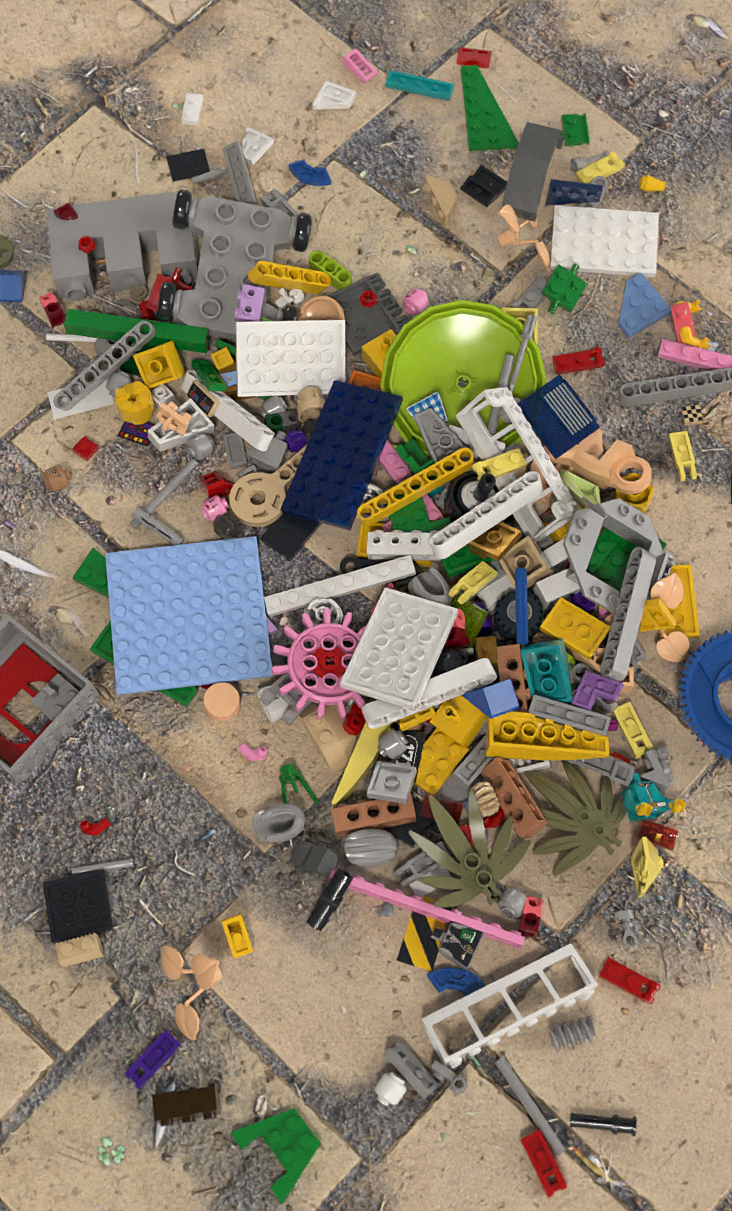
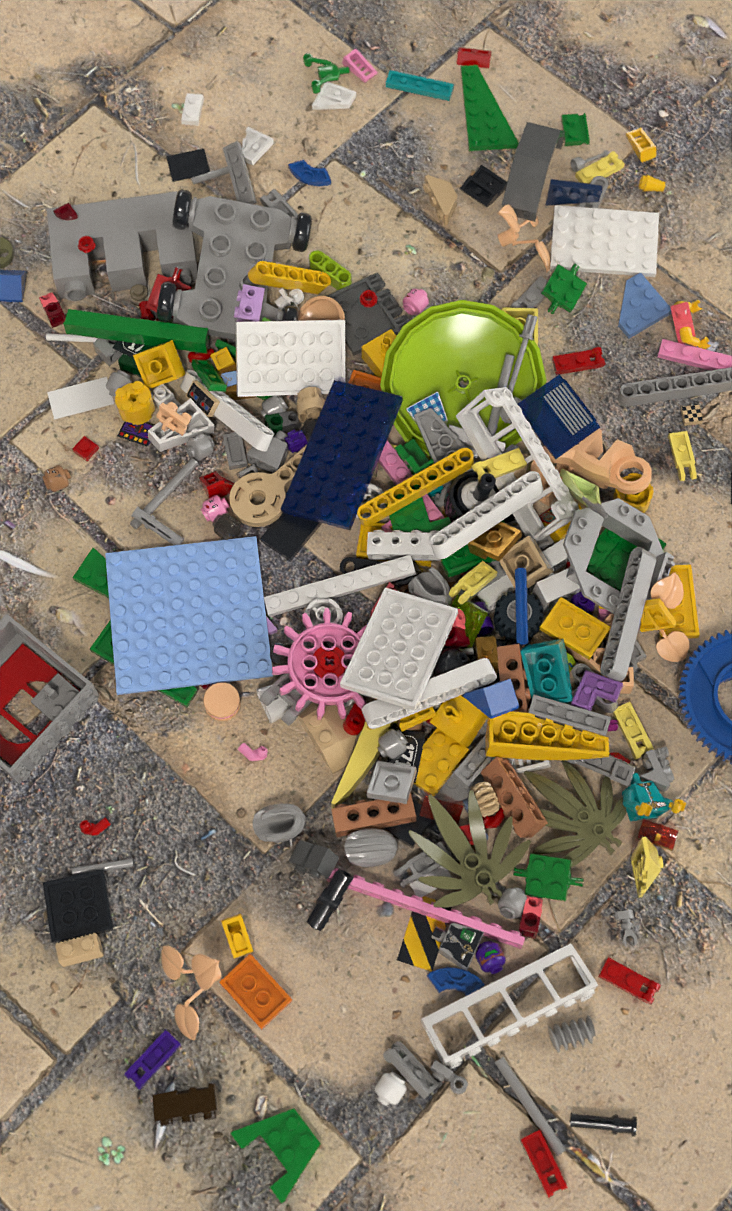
light grey beam [53,321,156,411] -> none
green plant [279,764,319,805] -> none
none -> red arm [187,348,215,364]
none -> orange plate [219,953,293,1030]
none -> green piece [303,53,349,94]
none -> dark purple head [475,941,506,974]
none -> green plate [513,853,584,901]
none -> yellow slope [626,128,656,162]

